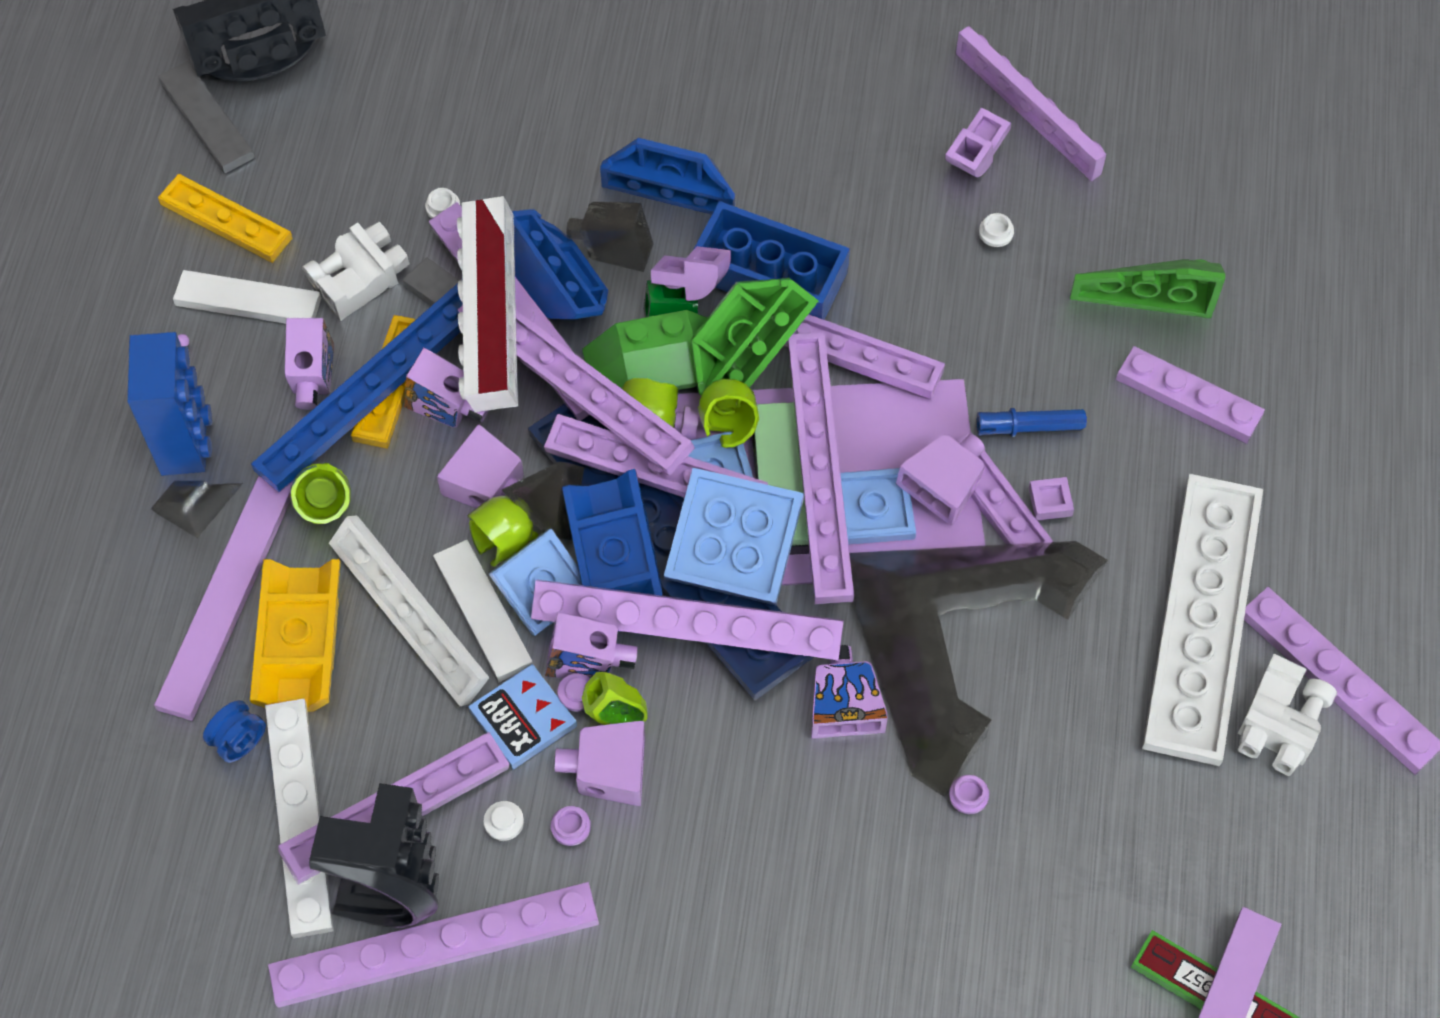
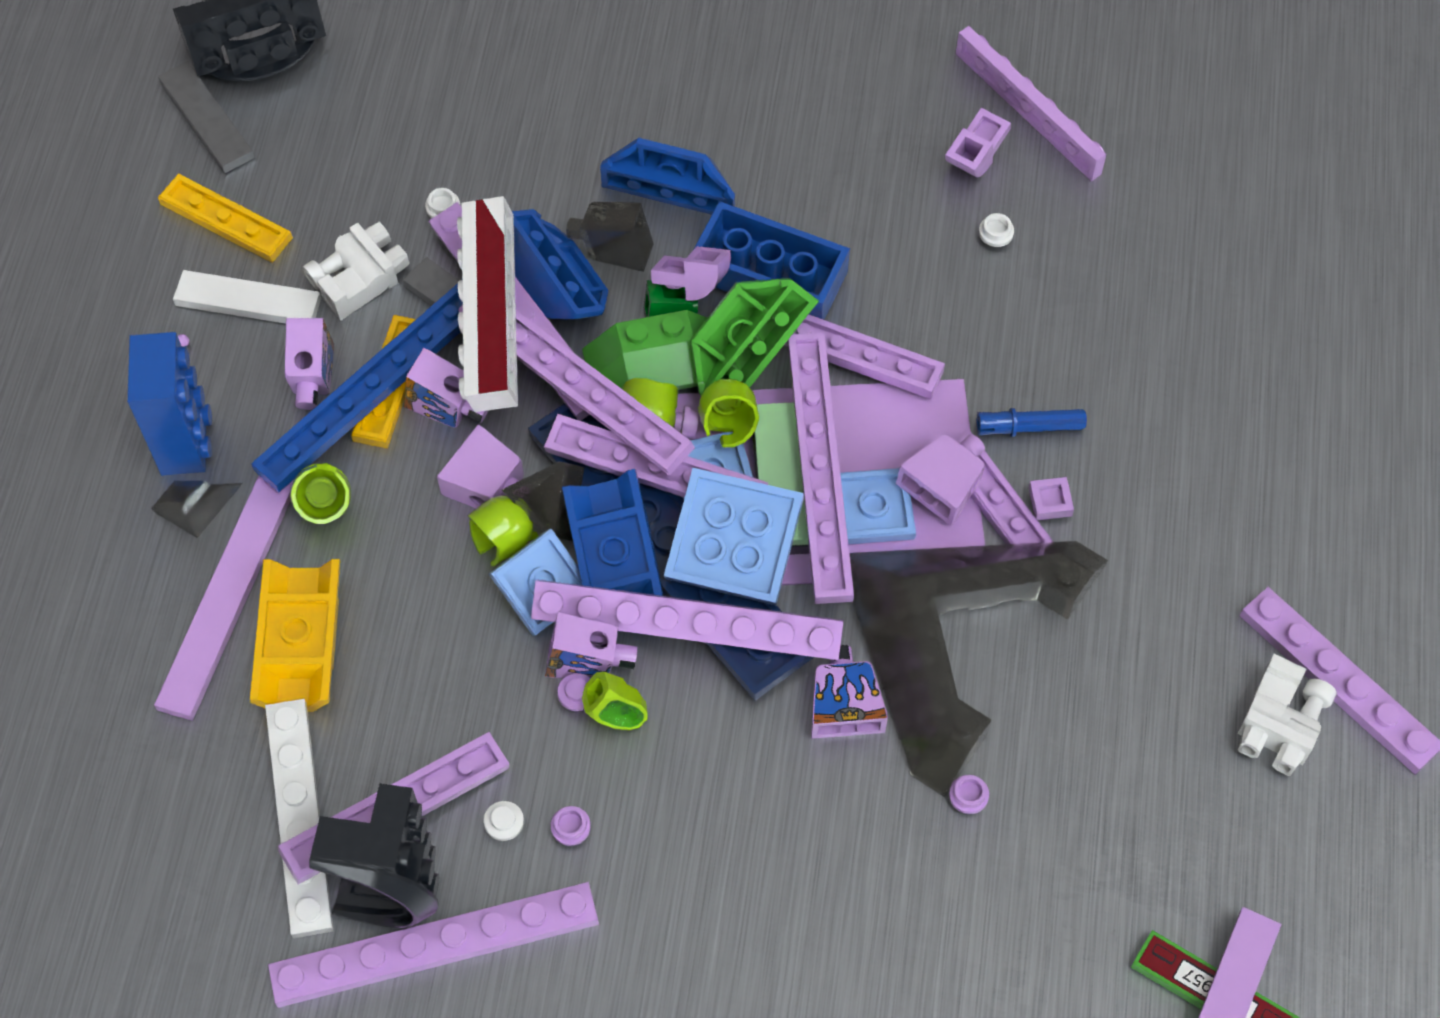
blue wheel [203,700,266,763] -> none
white plate [329,515,489,706] -> none
white tile [433,540,533,683] -> none
tile [468,664,577,770] -> none
lavender torso [555,721,645,806] -> none
bright green wedge [1070,259,1226,319] -> none
lavender plate [1116,346,1265,444] -> none
white plate [1142,474,1263,766] -> none

